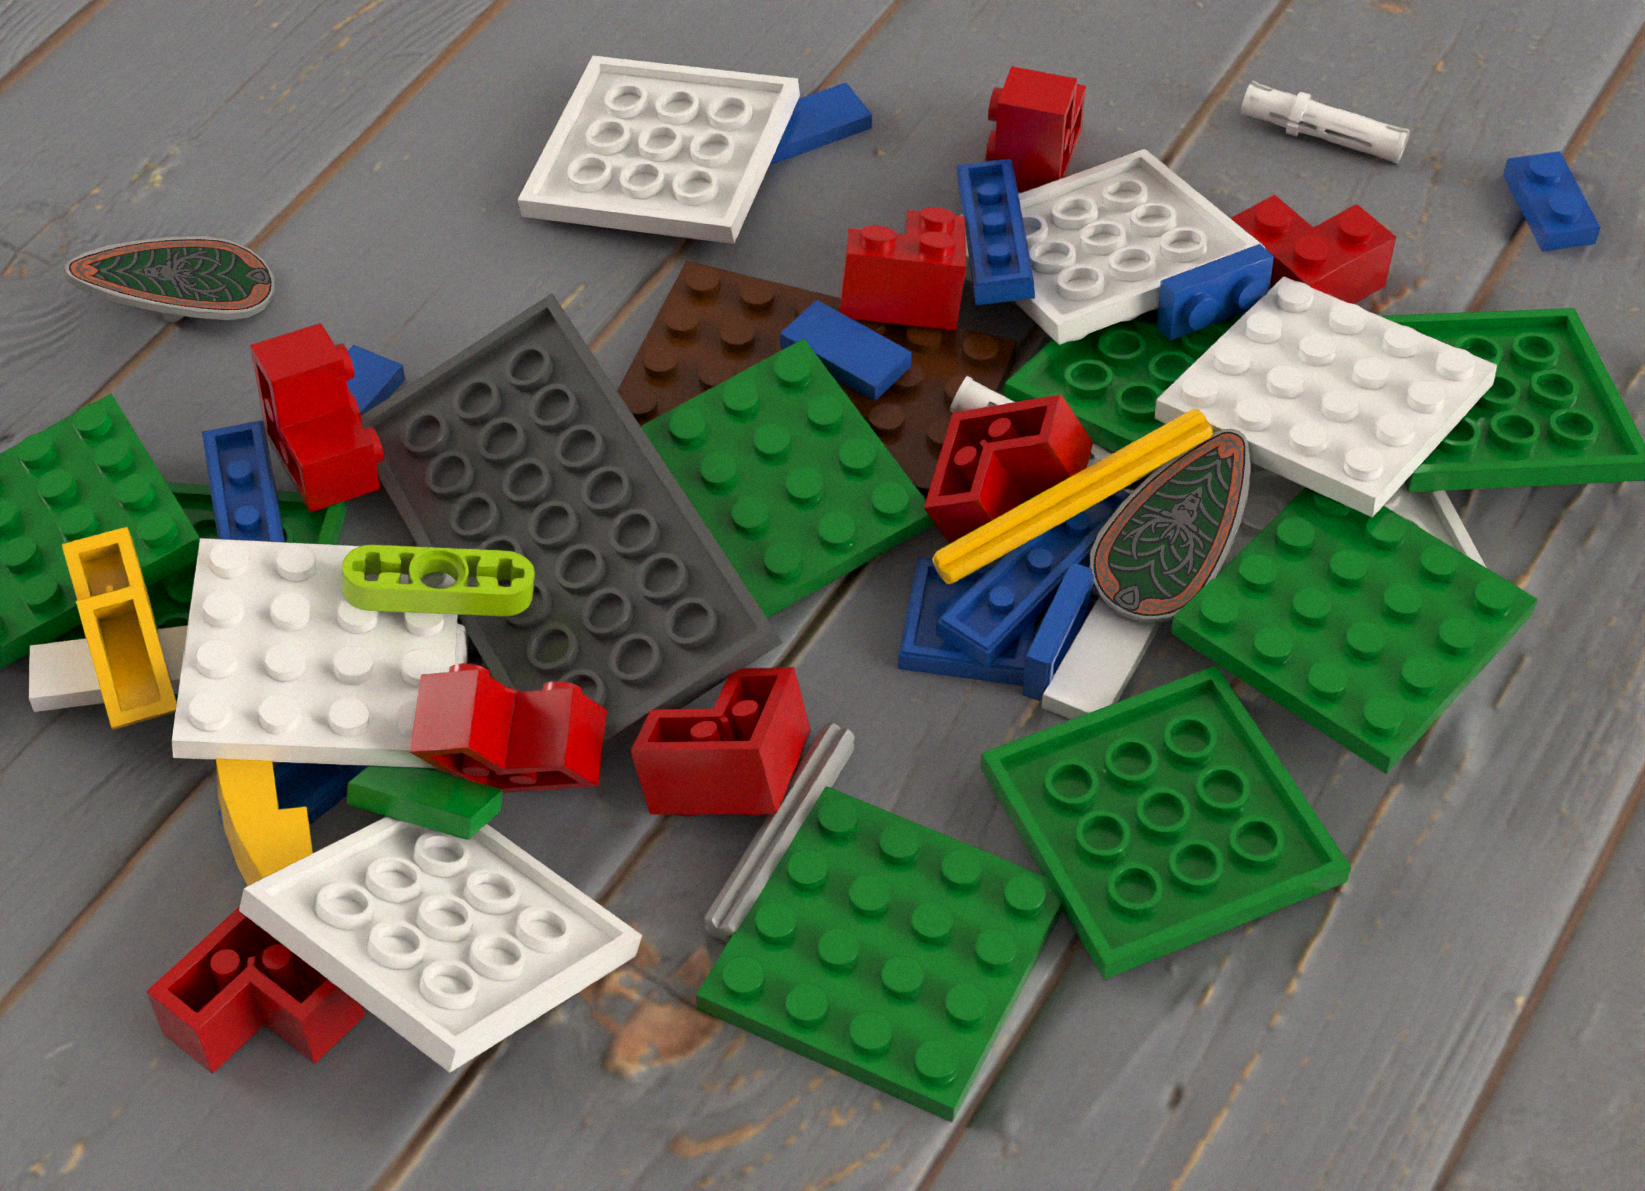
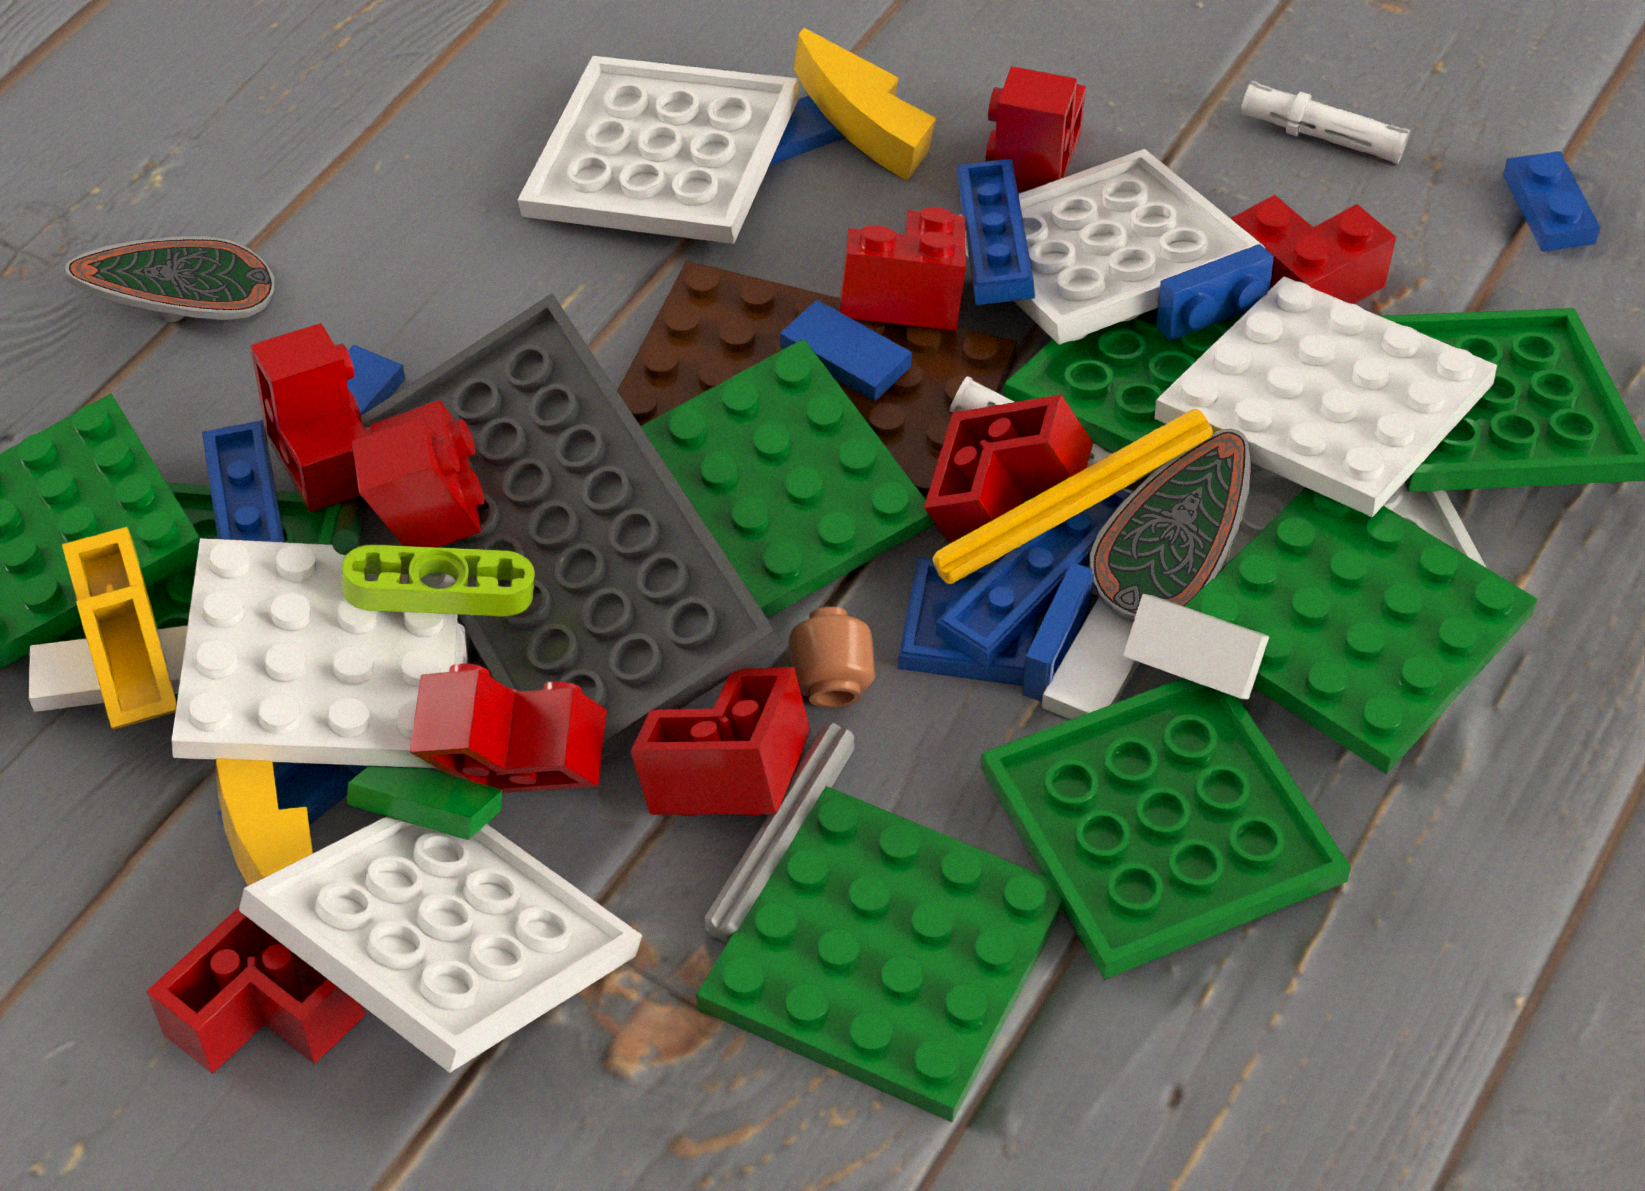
none -> dark green bar [332,496,366,555]
none -> red brick [352,400,484,548]
none -> nougat head [788,607,876,708]
none -> yellow slope [793,28,936,181]
none -> white tile [1123,594,1269,699]

